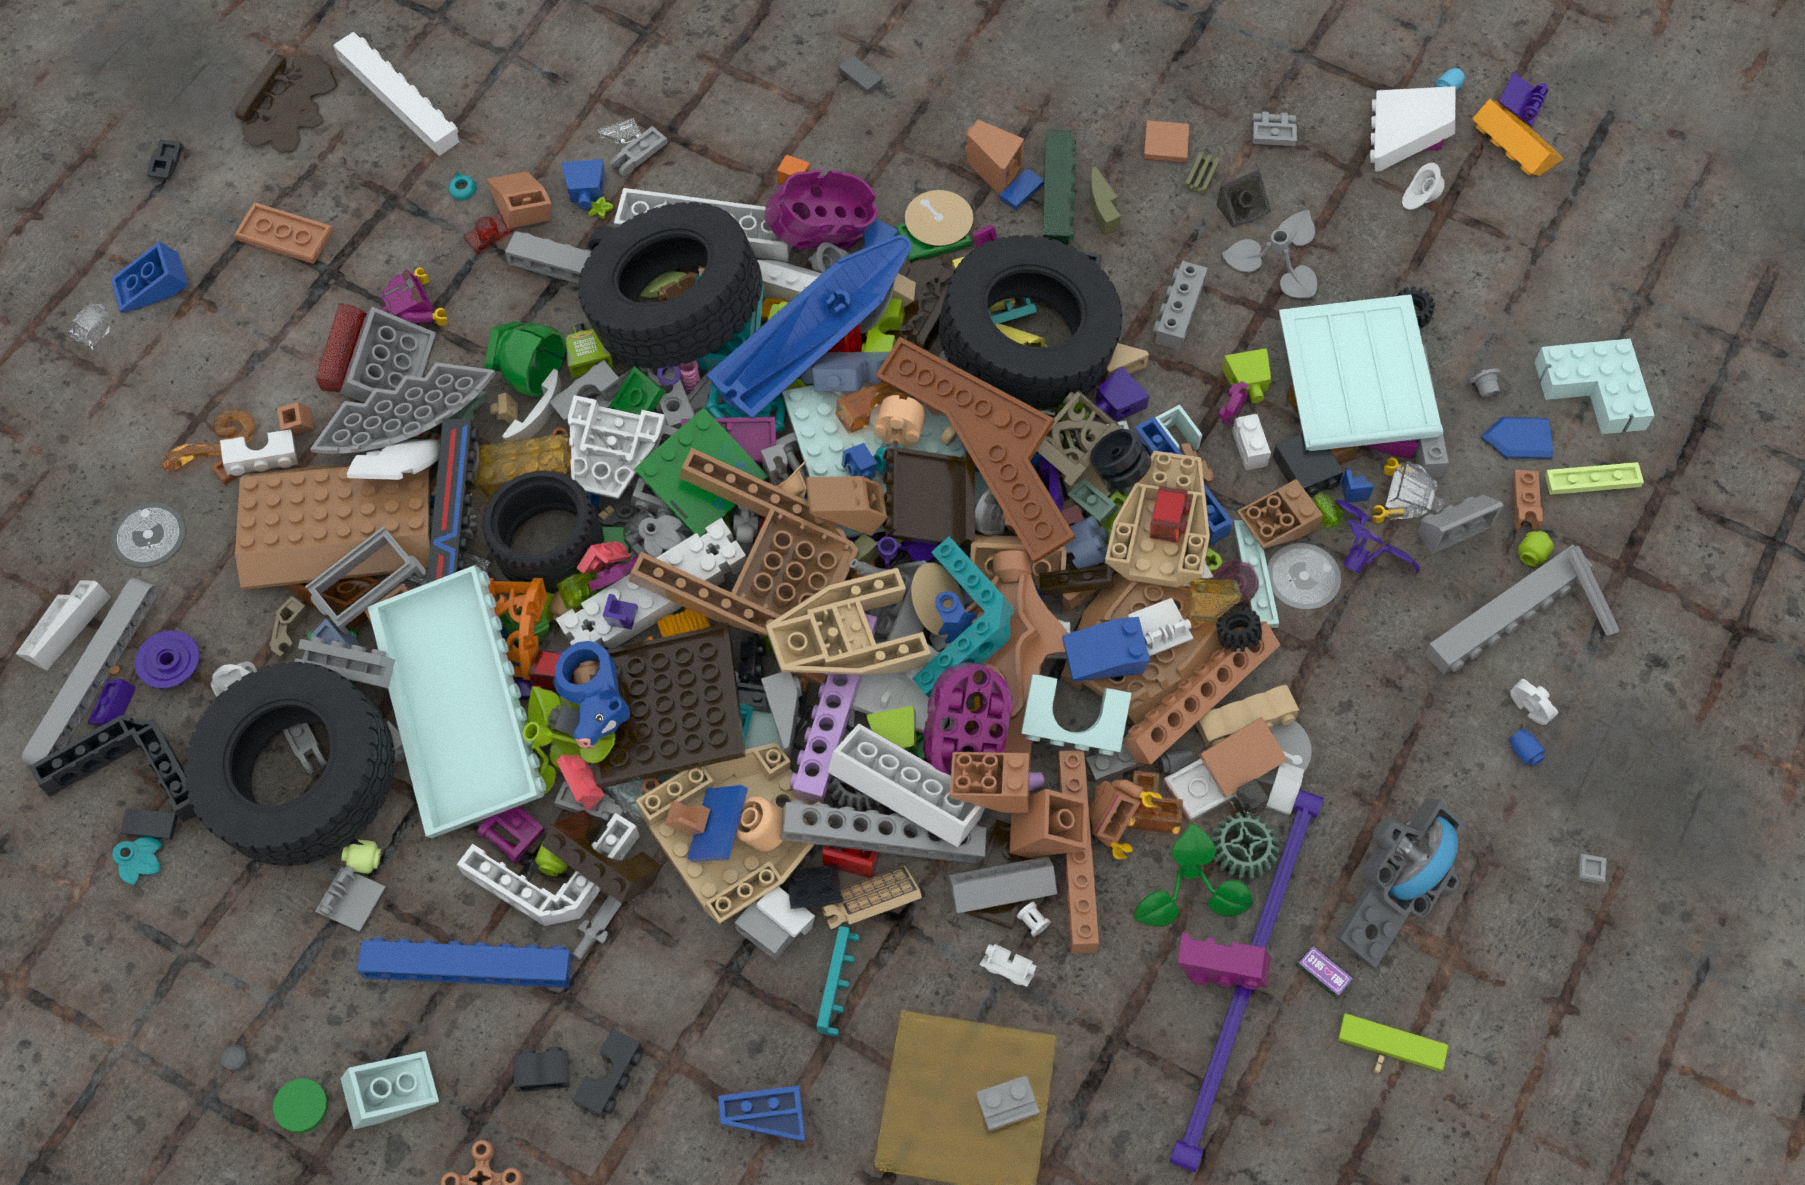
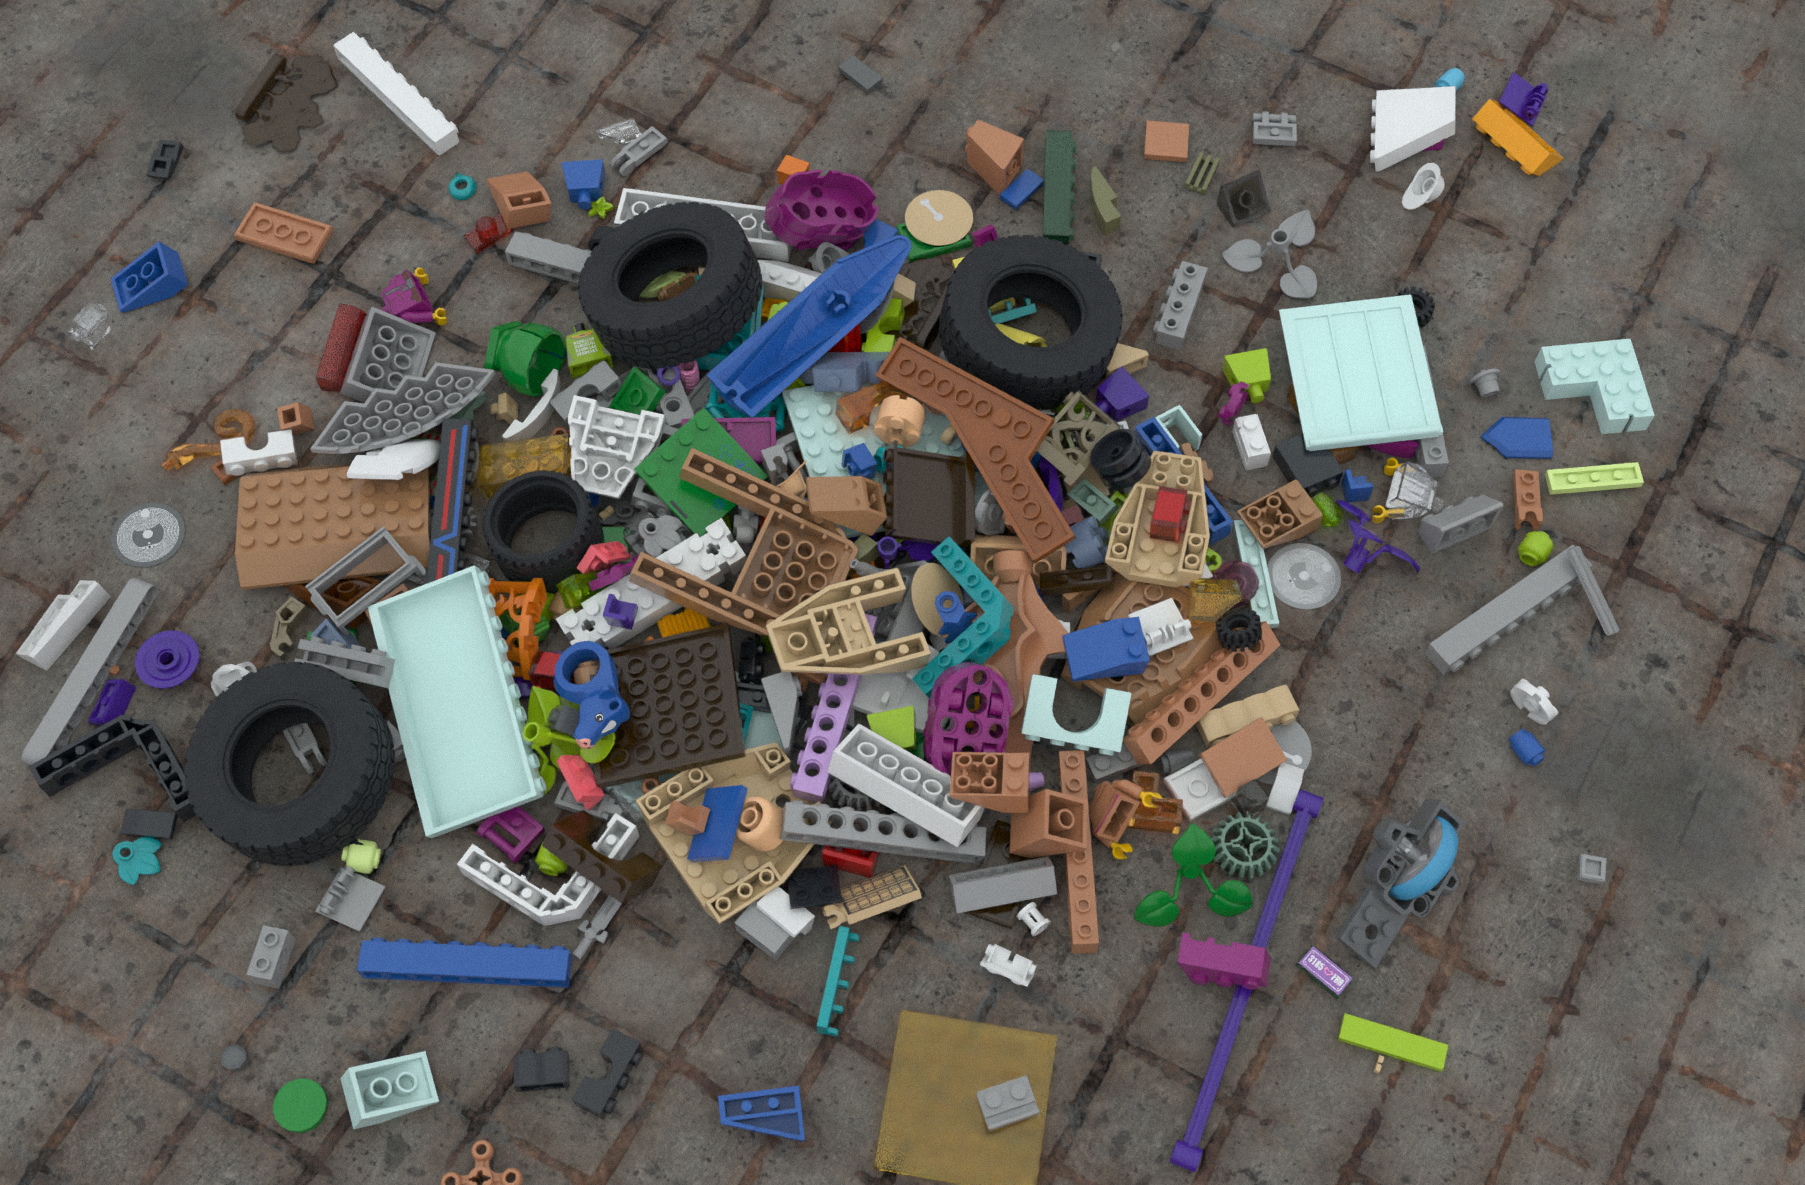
none -> light grey brick [246,925,296,989]

